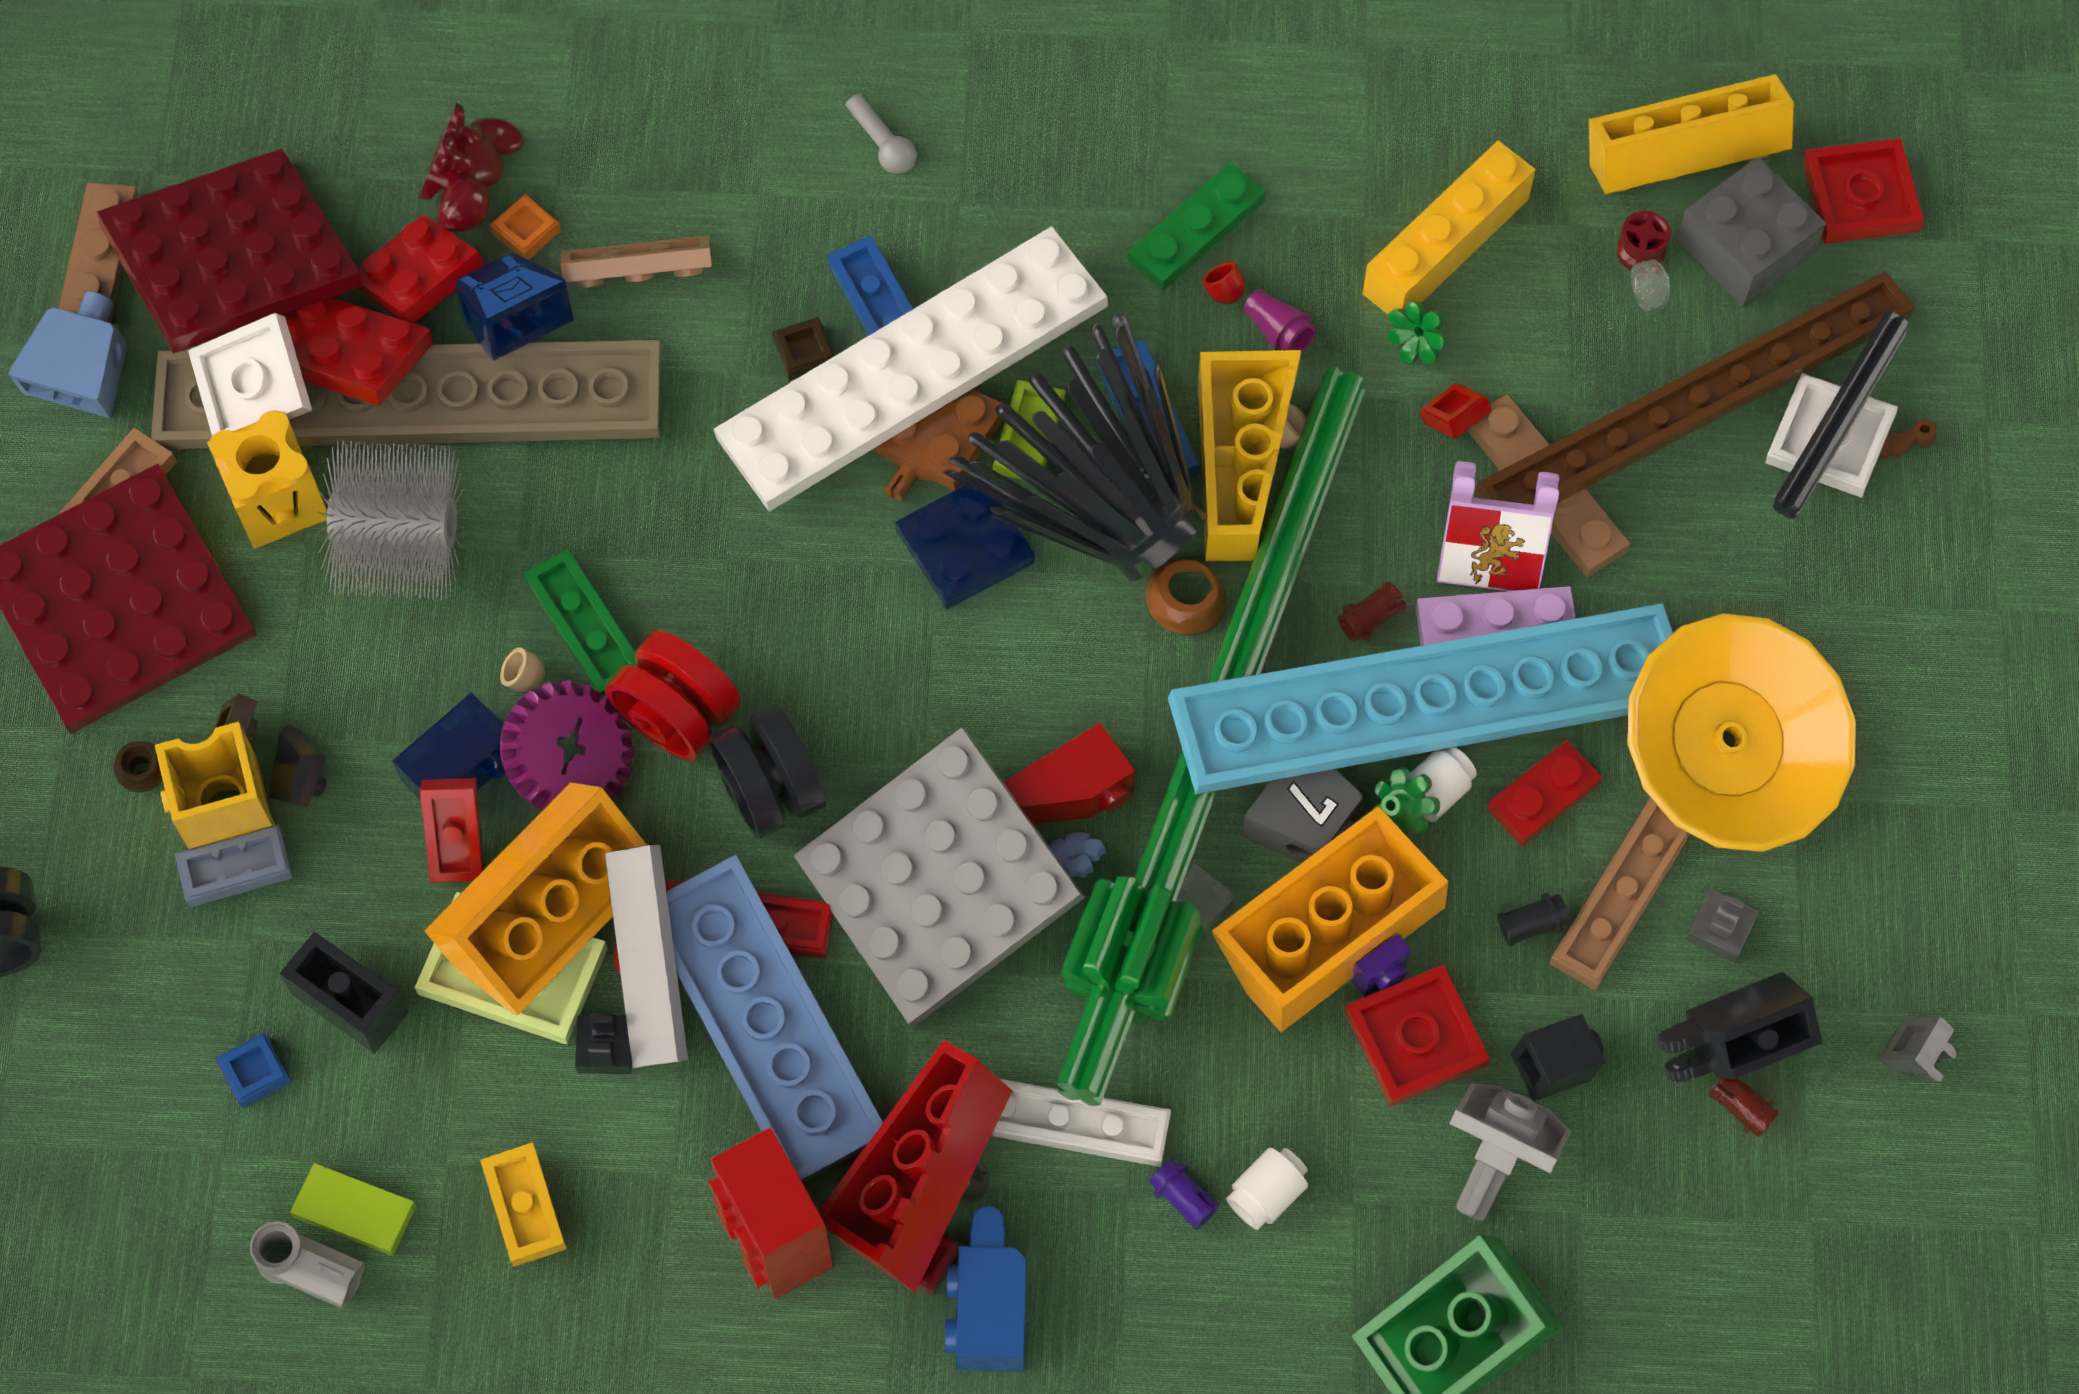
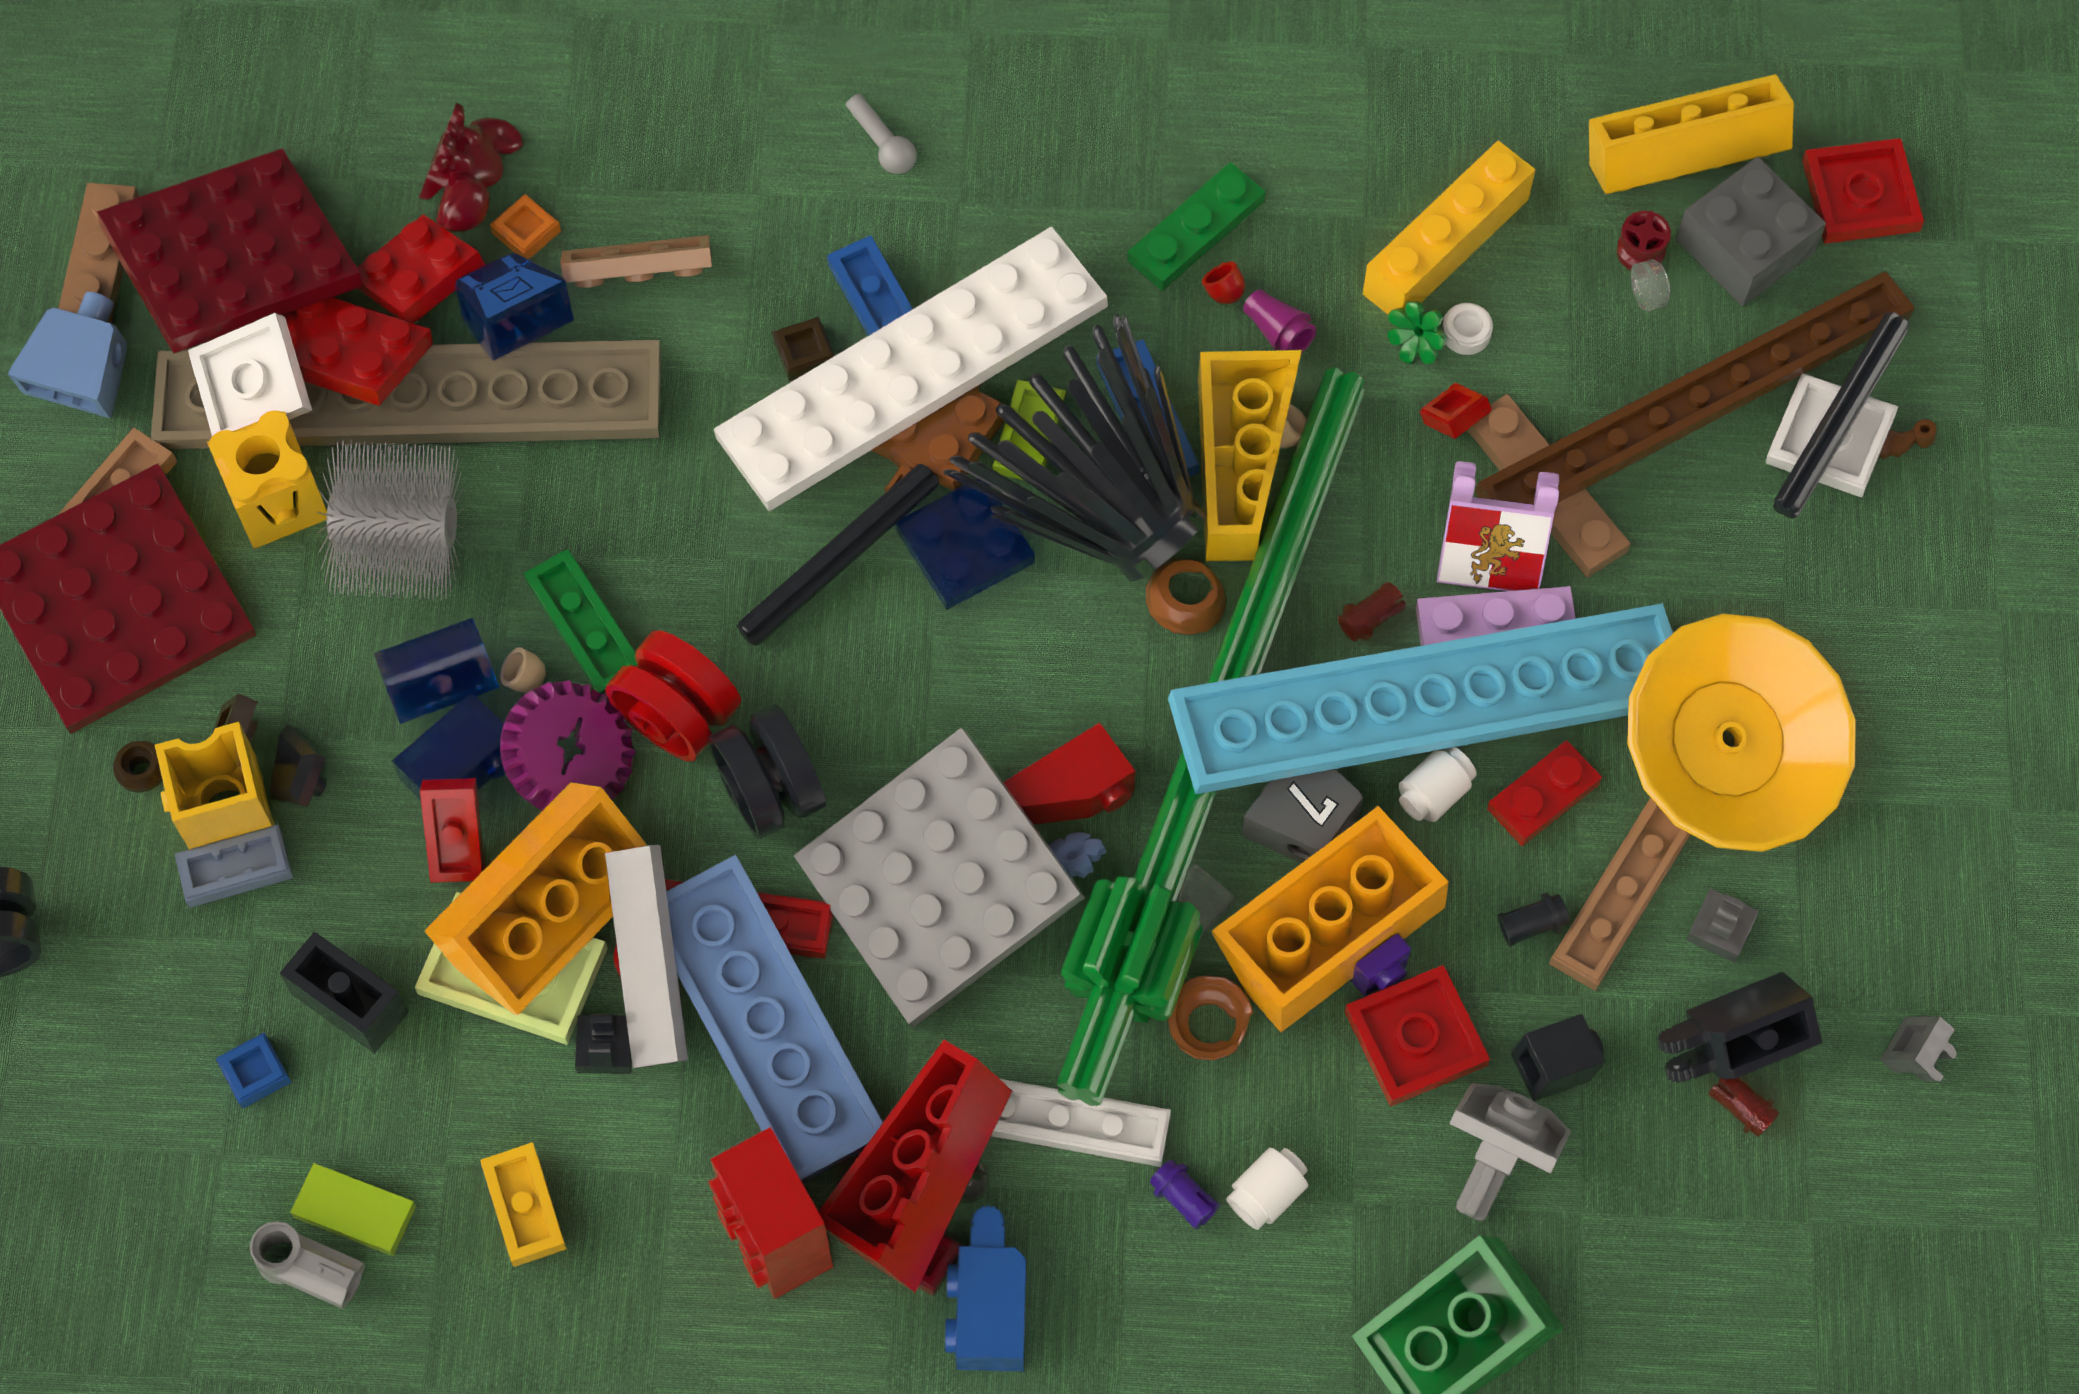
green plant [1372,767,1440,835] -> none
none -> clear blue brick [374,617,499,724]
none -> black axle [737,464,939,646]
none -> dark orange piece [1168,975,1253,1060]
none -> white tile [1442,303,1493,355]

